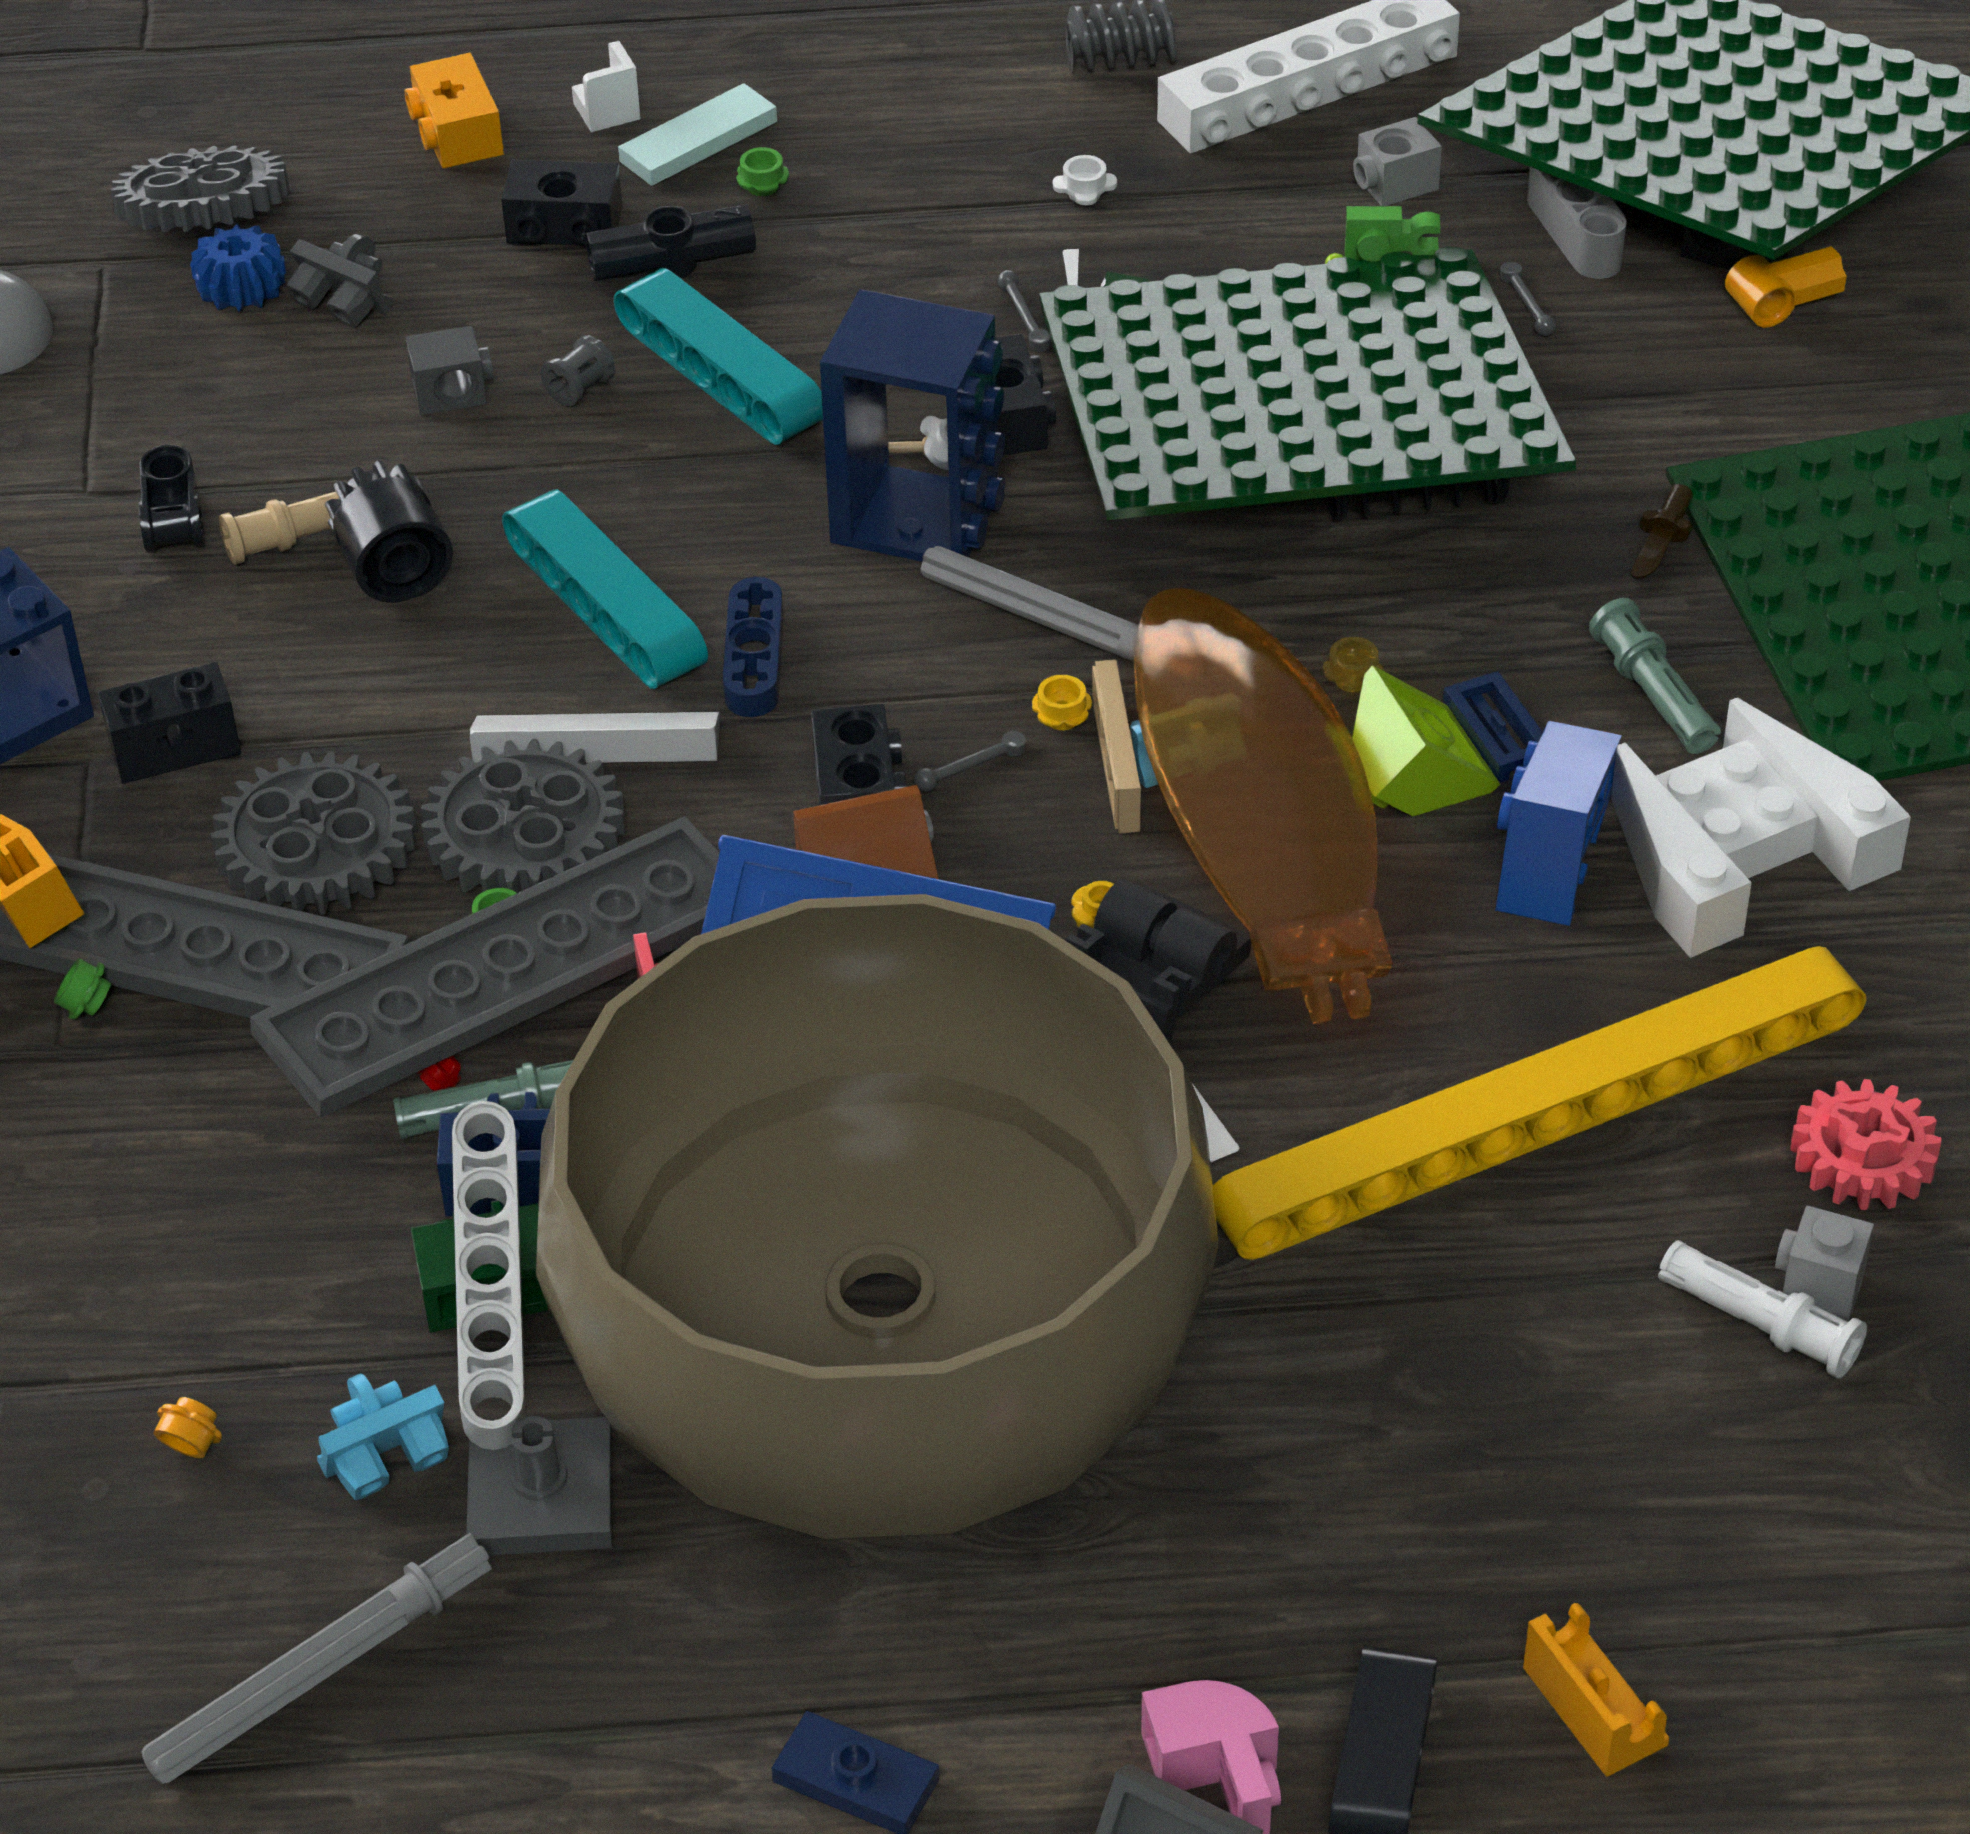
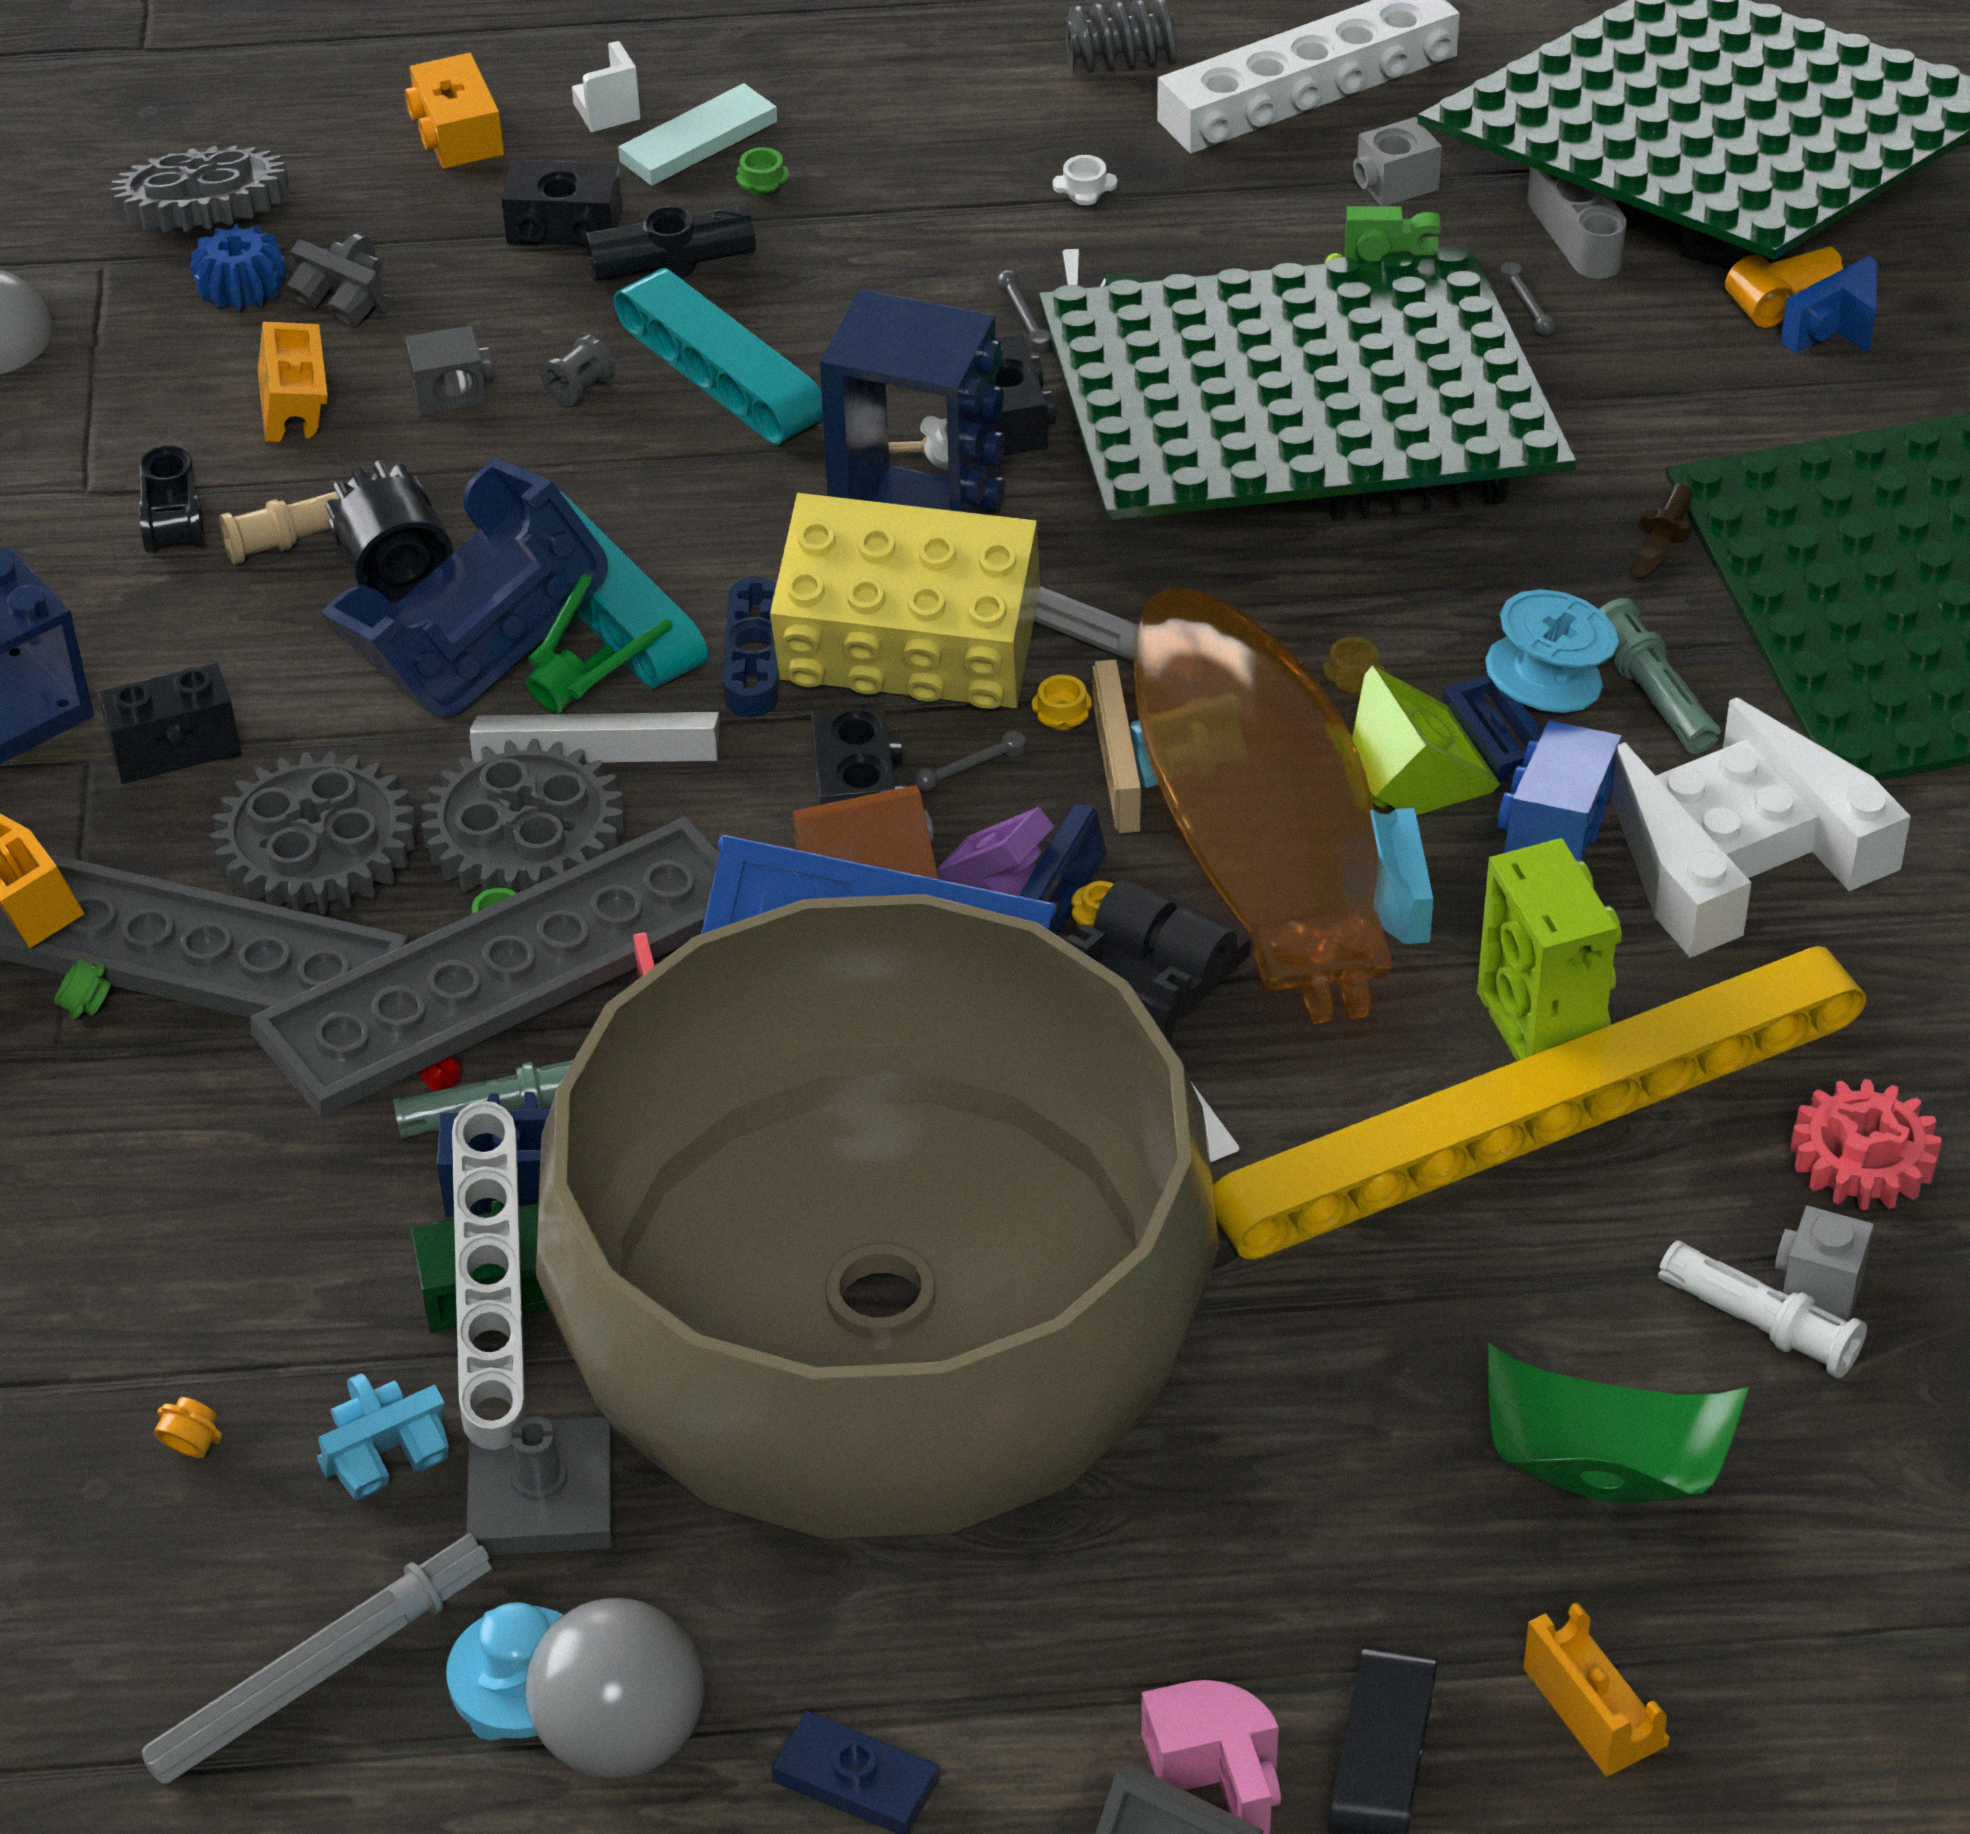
none -> light orange hinge [258,322,328,442]
none -> dark blue windscreen [320,457,608,717]
none -> medium azure plate [446,1602,563,1740]
none -> green plant [525,574,673,714]
none -> light grey piece [525,1598,705,1779]
none -> light yellow brick [770,493,1040,709]
none -> medium lavender slope [937,807,1054,896]
none -> dark blue tile [1019,803,1107,936]
none -> medium azure slope [1366,808,1433,944]
none -> lime piece [1477,838,1622,1061]
none -> medium azure piece [1485,589,1619,713]
none -> green piece [1488,1342,1749,1503]
none -> blue slope [1781,256,1877,353]

